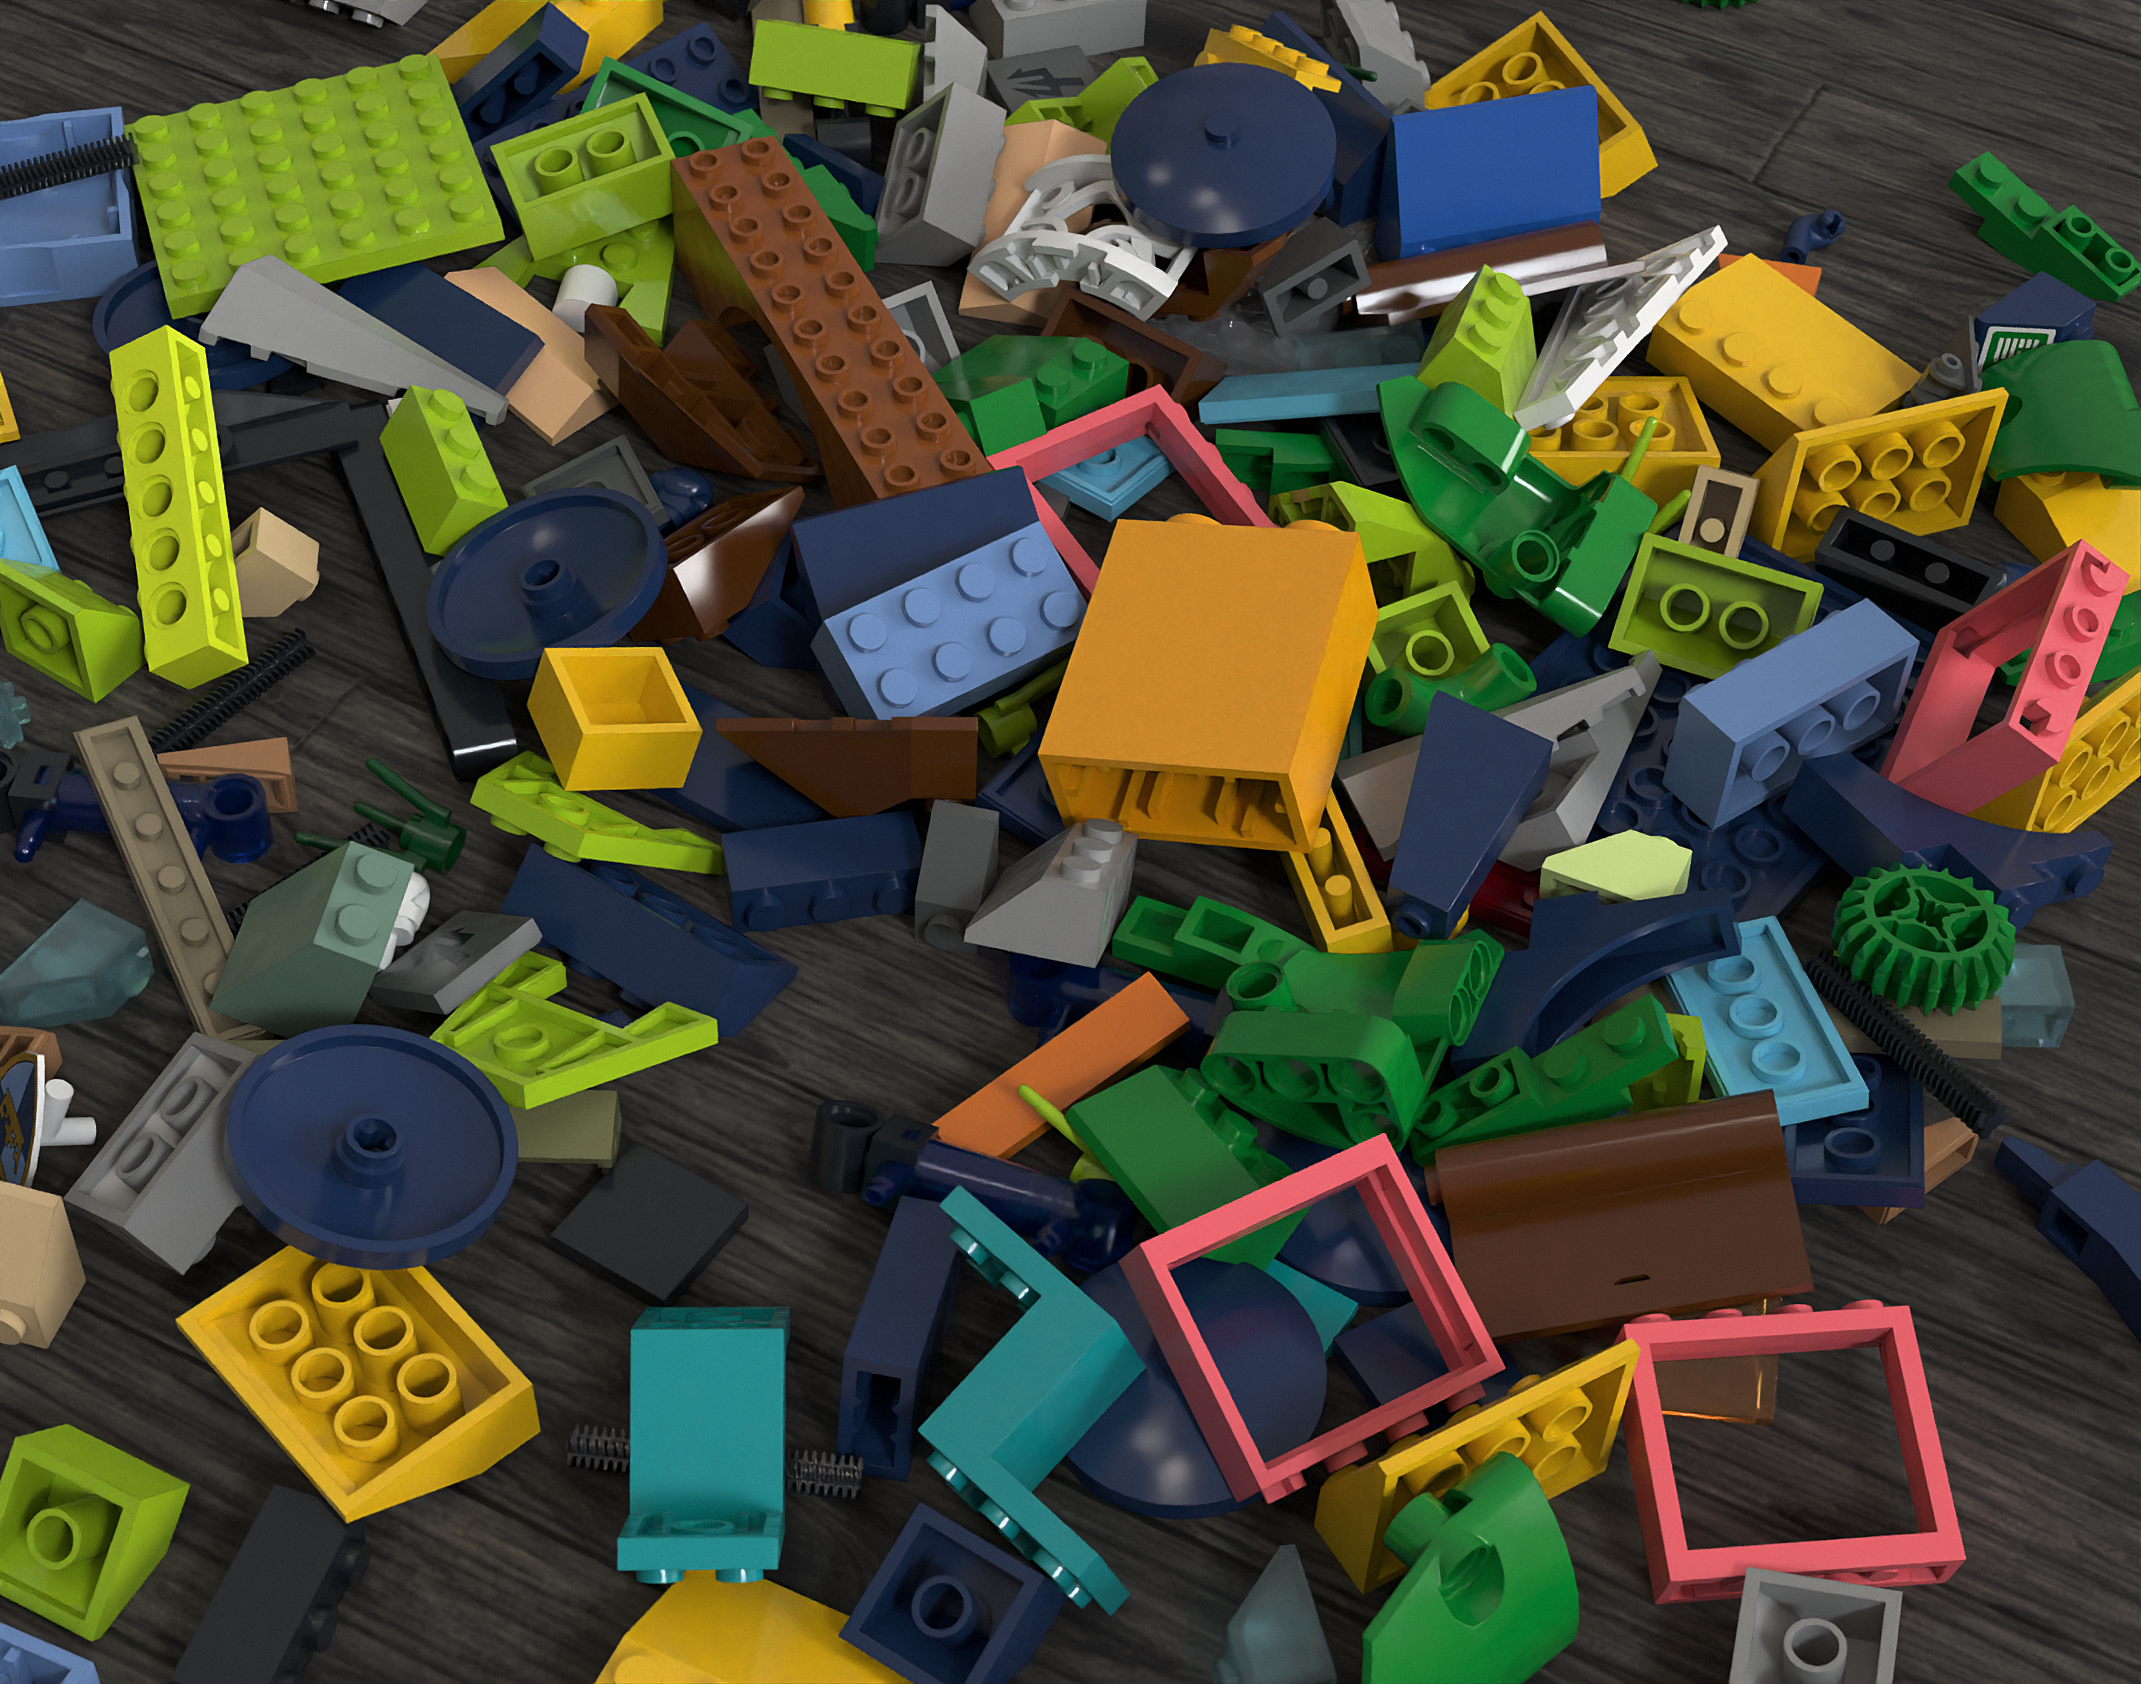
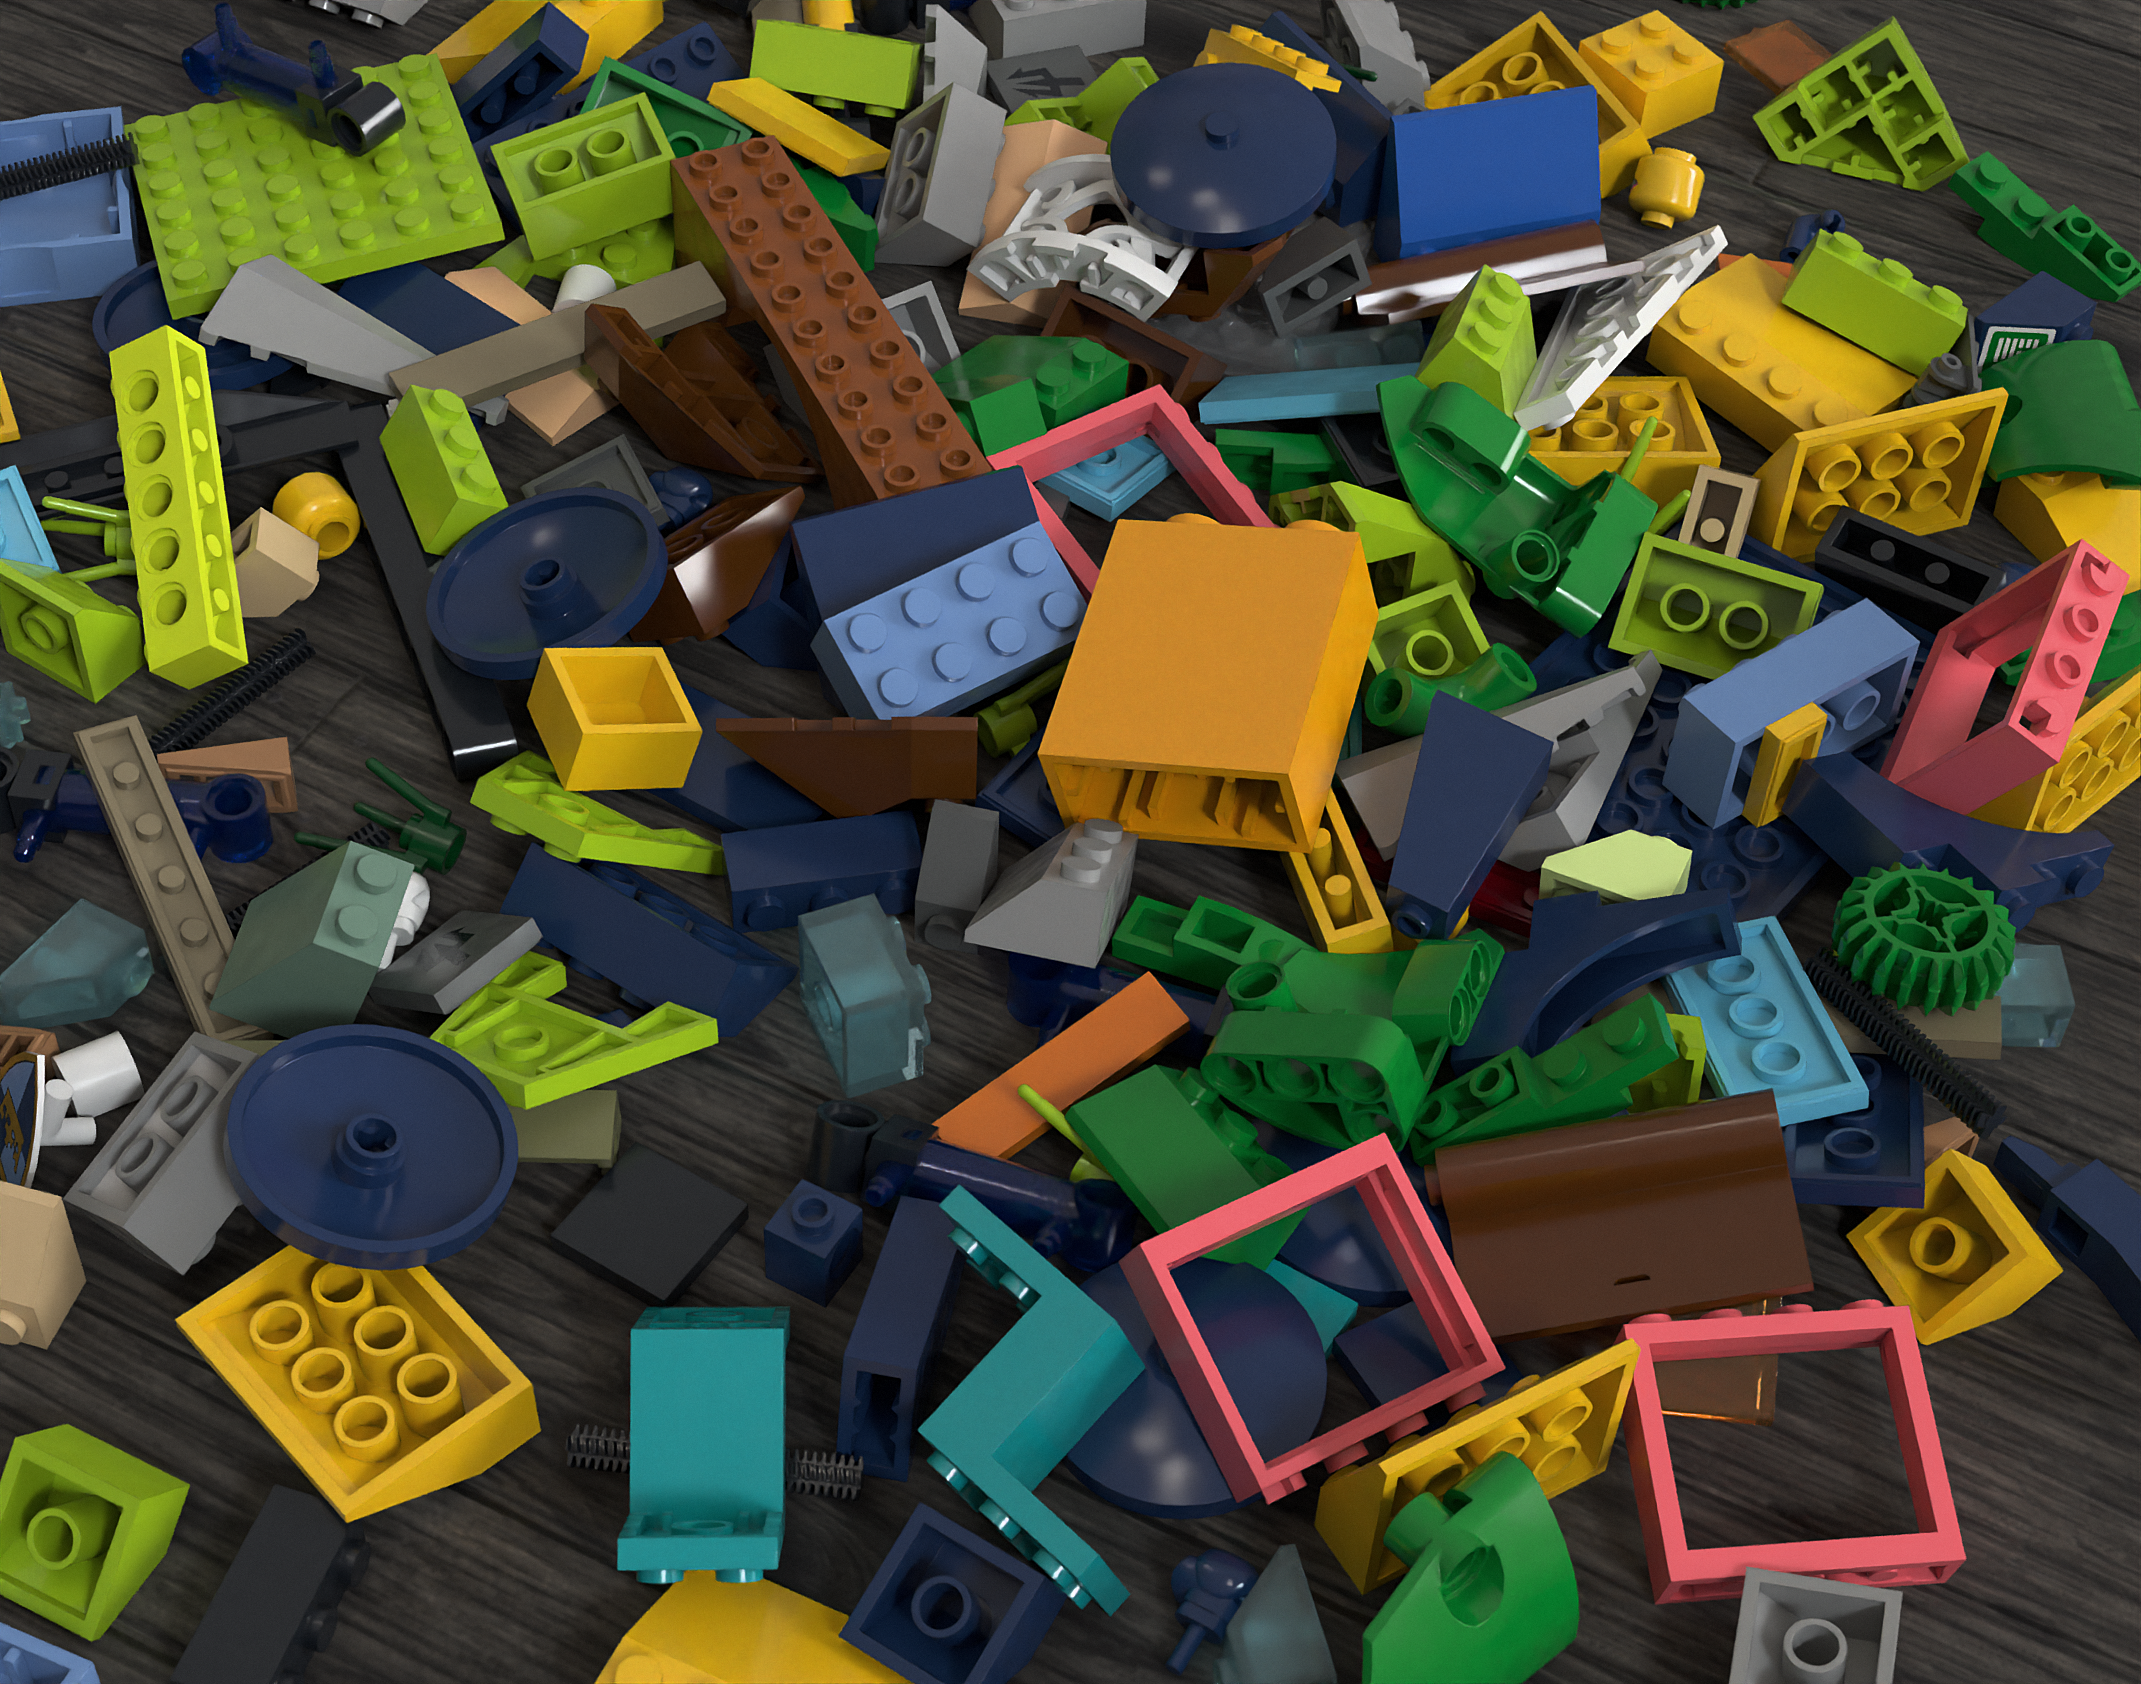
none -> lime plant [41,496,137,583]
none -> white brick [51,1031,145,1118]
none -> piece [181,2,406,157]
none -> yellow head [272,472,361,560]
none -> dark tan tile [388,261,726,408]
none -> yellow tile [707,77,891,177]
none -> dark blue brick [764,1179,863,1308]
none -> clear light blue brick [798,893,931,1099]
none -> dark blue piece [1165,1548,1260,1676]
none -> yellow piece [1578,10,1724,139]
none -> yellow head [1628,147,1705,230]
none -> clear orange piece [1723,19,1832,95]
none -> yellow tile [1742,702,1828,828]
none -> lime brick [1752,16,1970,192]
none -> lime slope [1781,228,1968,378]
none -> yellow slope [1846,1148,2064,1345]

